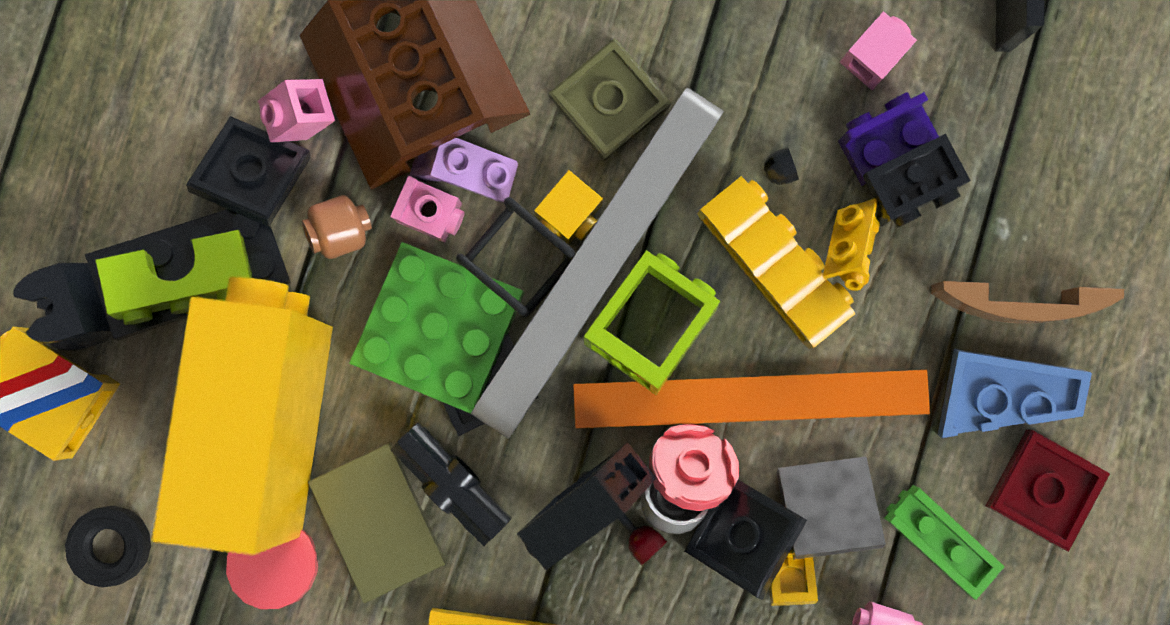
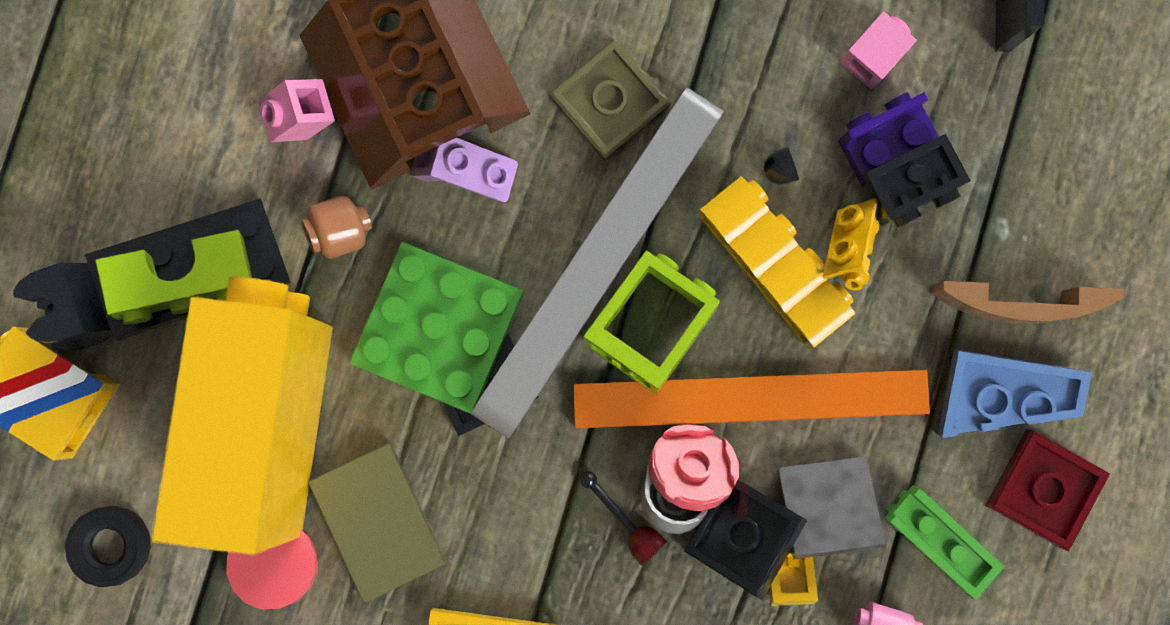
black tile [186,116,311,227] -> none
bright pink brick [390,176,465,243] -> none
black piece [390,423,512,546] -> none
black piece [456,197,575,317] -> none
black window [517,442,656,570] -> none
yellow brick [534,170,603,244] -> none

